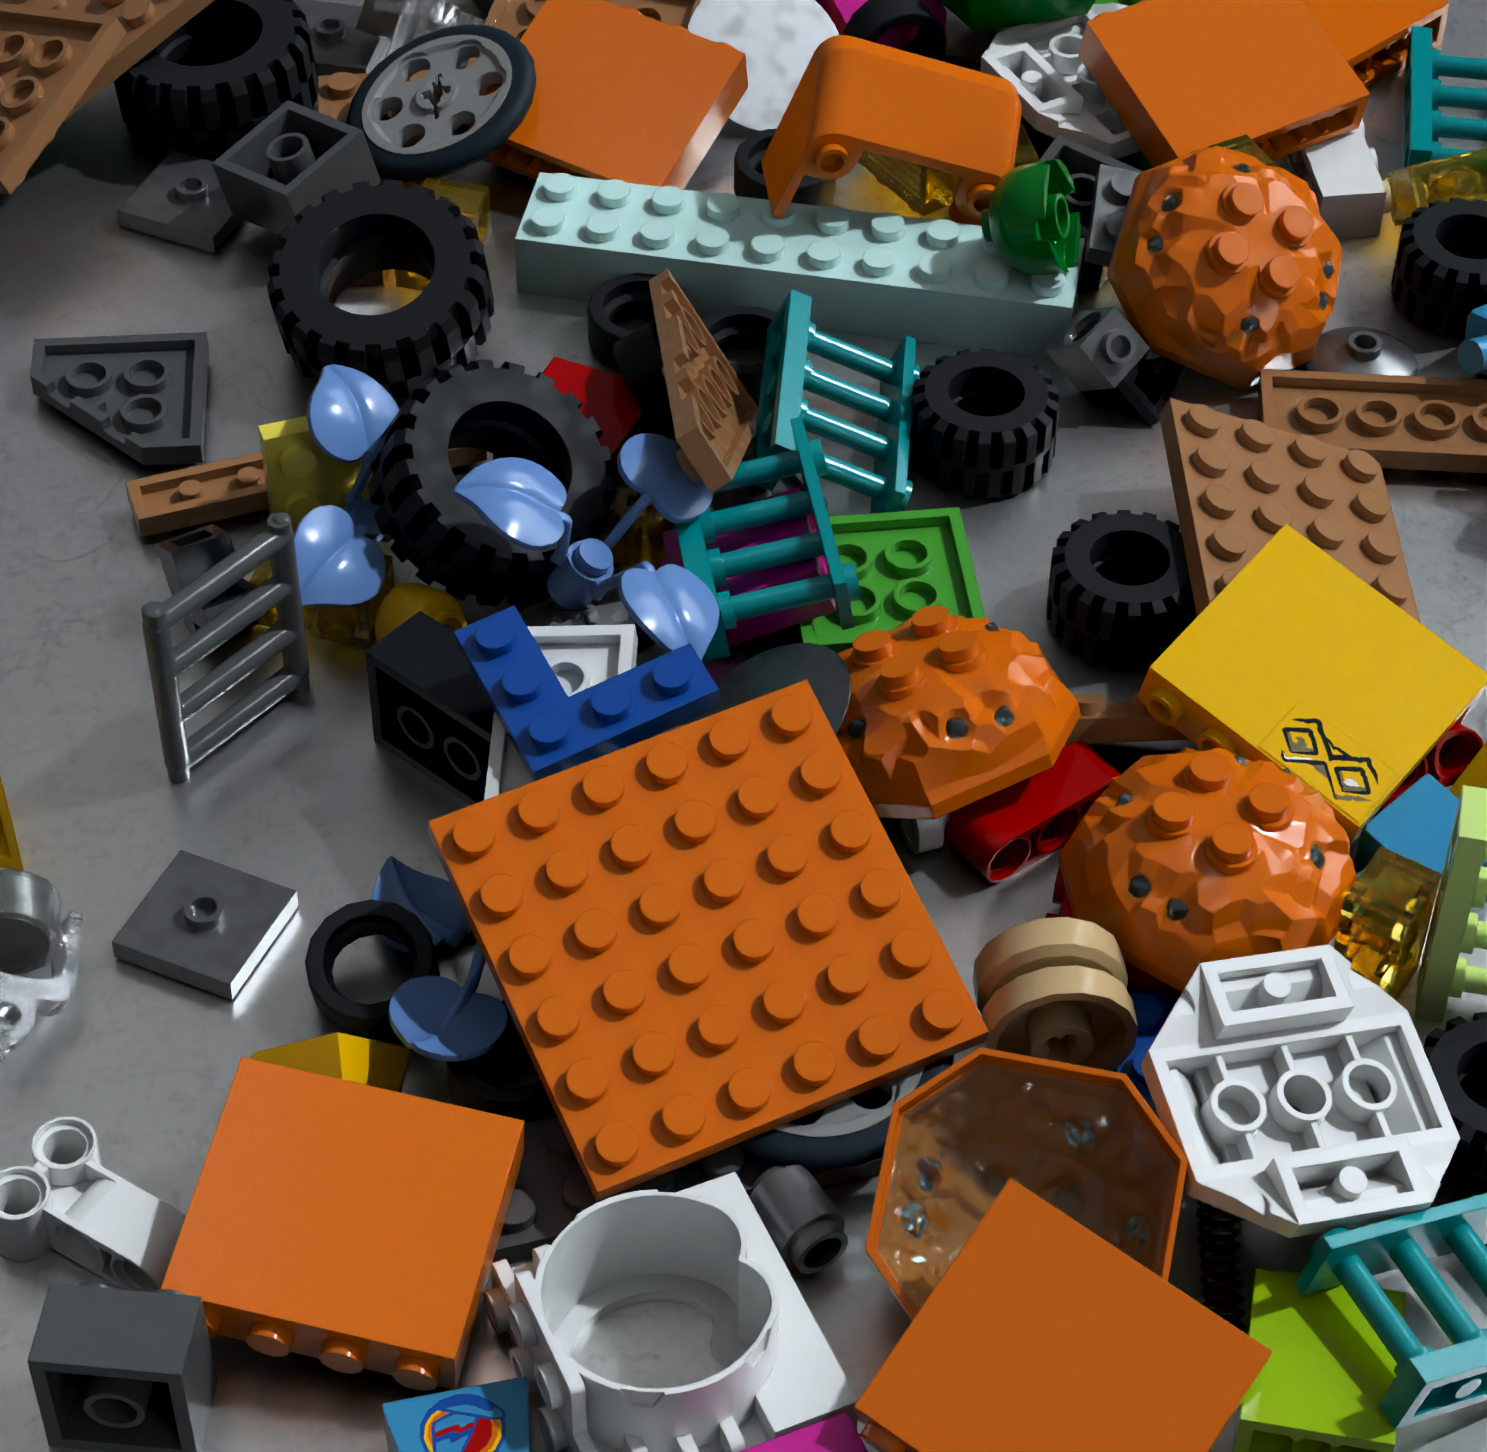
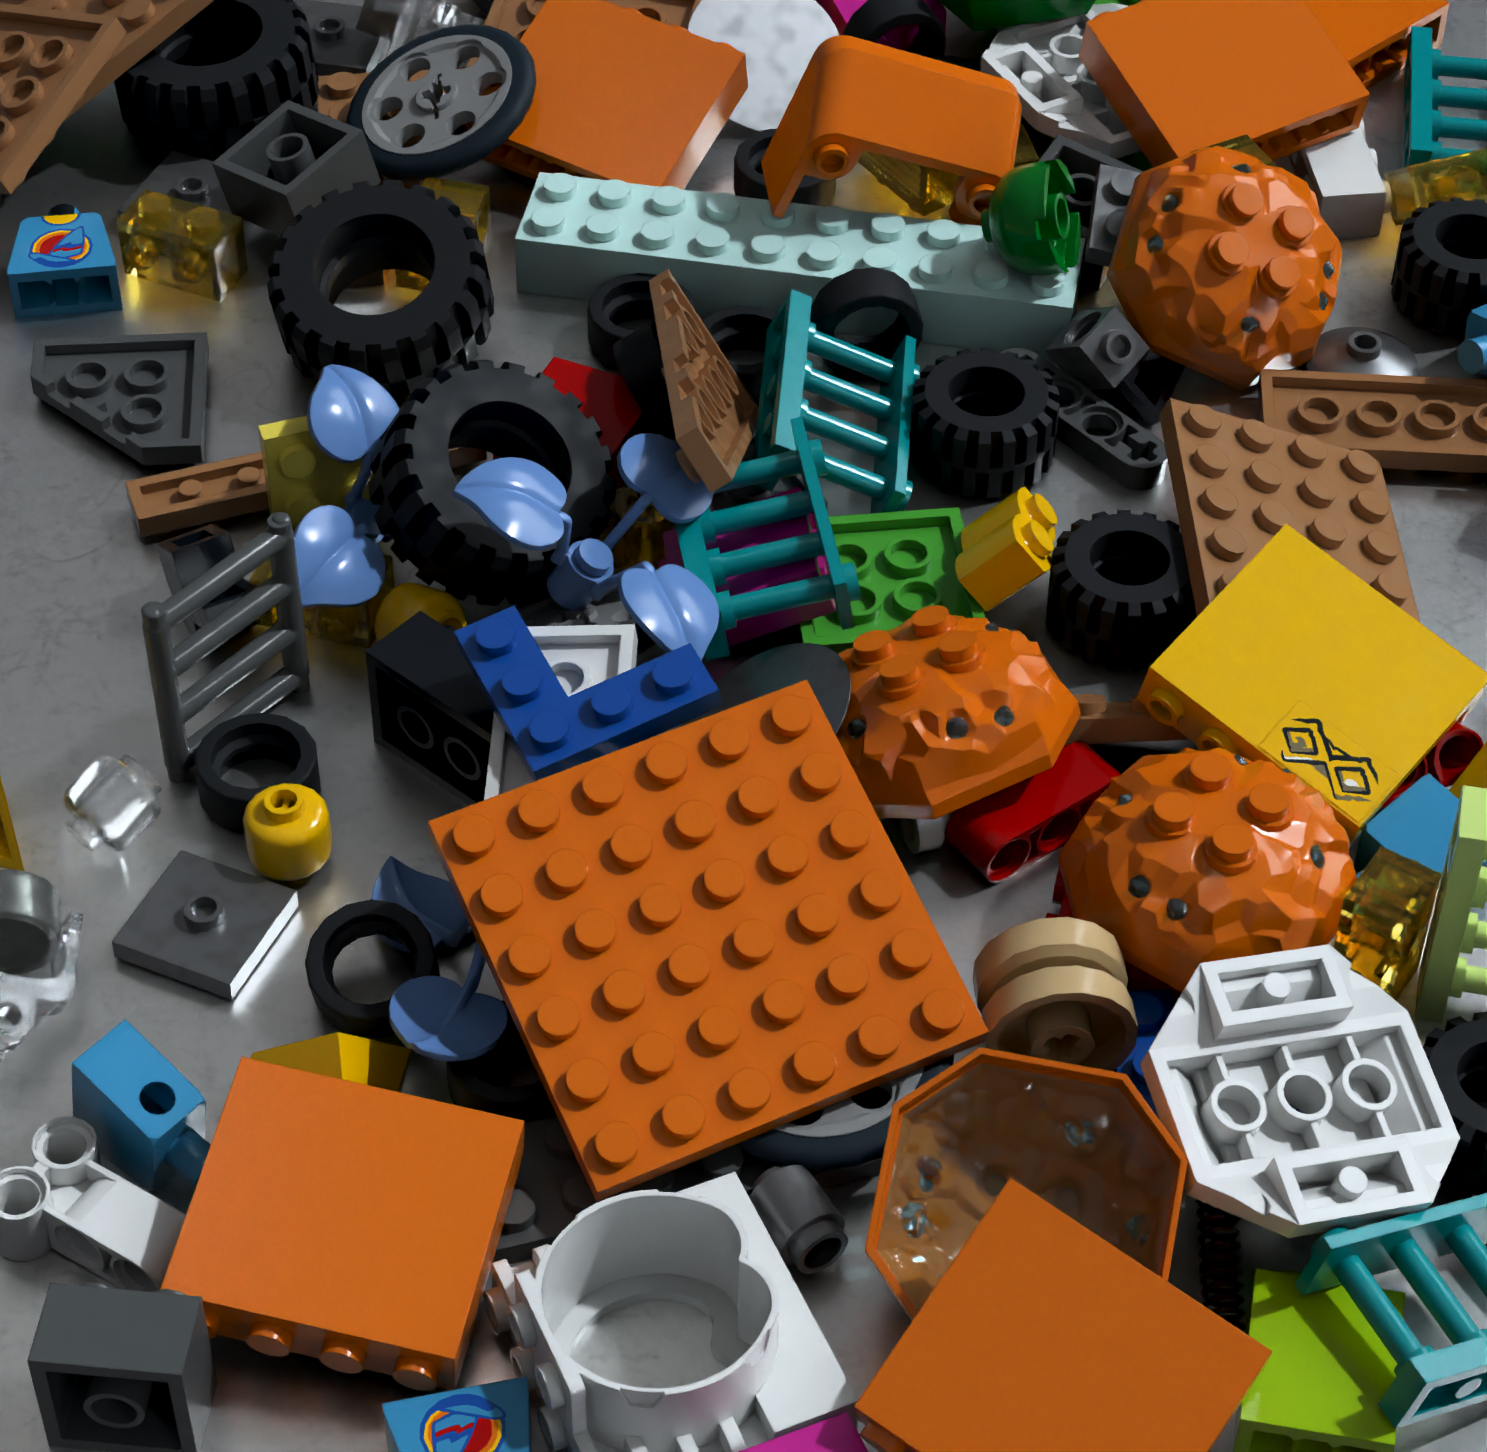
none -> dark azure torso [7,204,123,319]
none -> clear head [63,754,162,852]
none -> dark azure torso [72,1019,211,1190]
none -> clear yellow brick [116,189,248,302]
none -> black tyre [195,713,321,833]
none -> yellow head [243,783,333,881]
none -> black tyre [810,267,923,379]
none -> yellow brick [955,487,1058,612]
none -> dark grey beam [999,348,1167,490]

